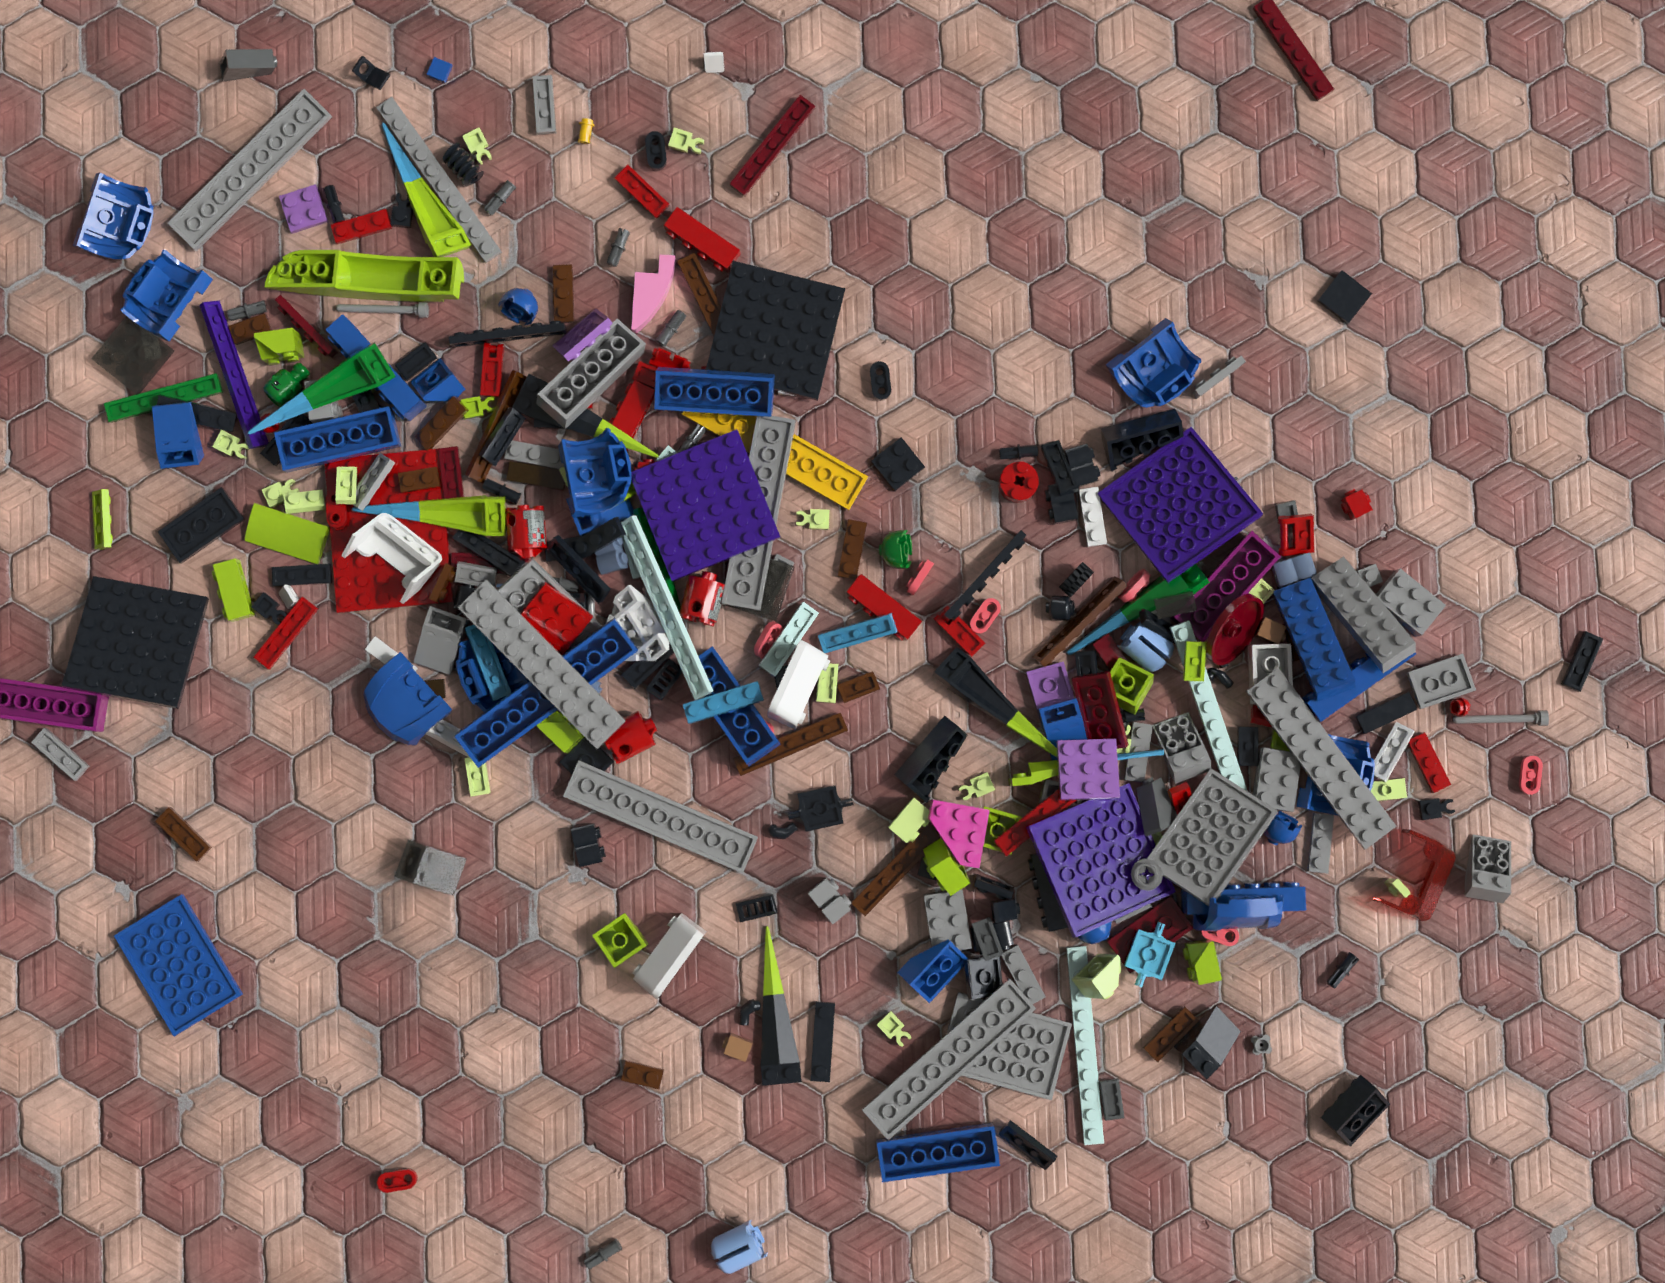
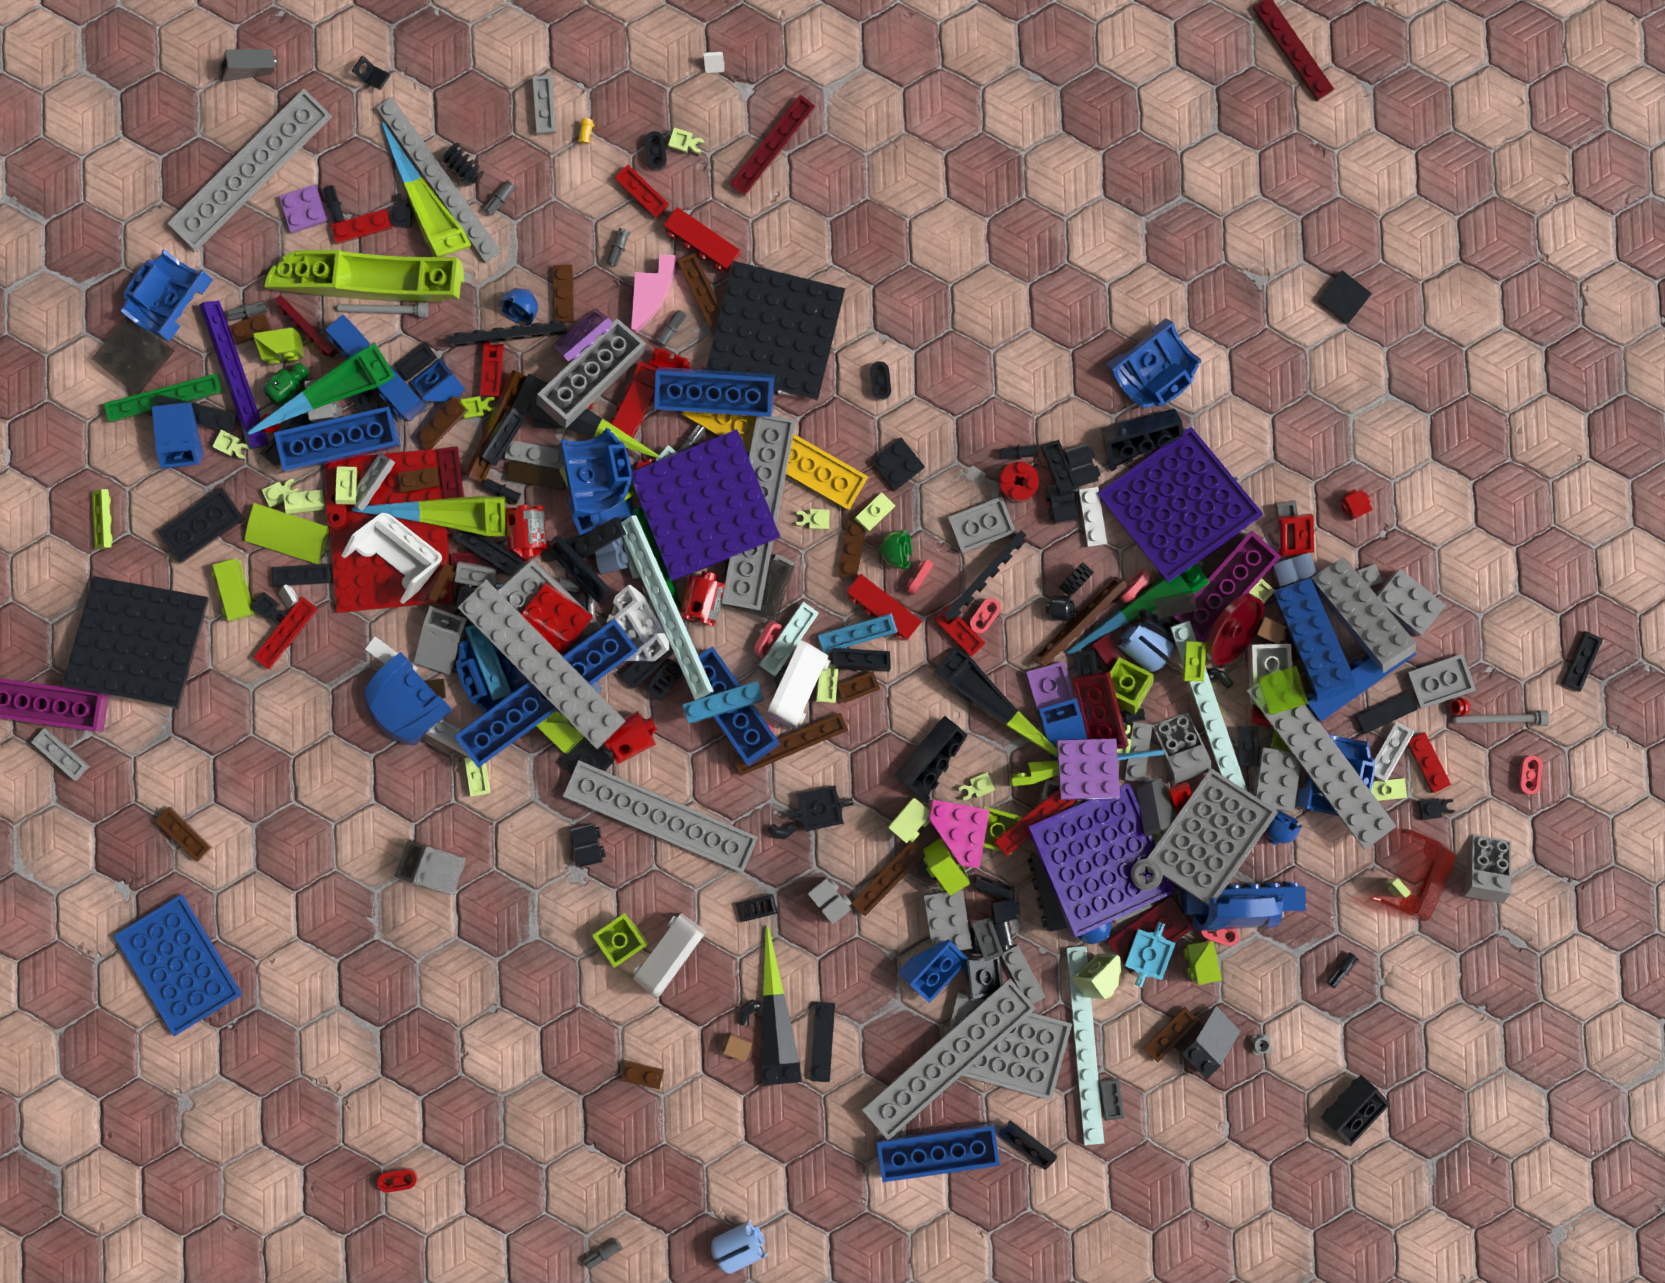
blue piece [73,173,153,260] -> none
blue tile [427,57,453,83] -> none
yellowish green plate [462,128,492,165] -> none
yellowish green plate [877,1011,911,1047] -> none
light grey plate [1193,355,1246,399] -> none
light grey plate [1307,813,1334,874] -> none
none -> black plate [831,648,891,672]
none -> yellowish green plate [855,492,895,532]
none -> light grey plate [948,497,1016,554]
none -> clear neon green tile [1257,666,1308,715]

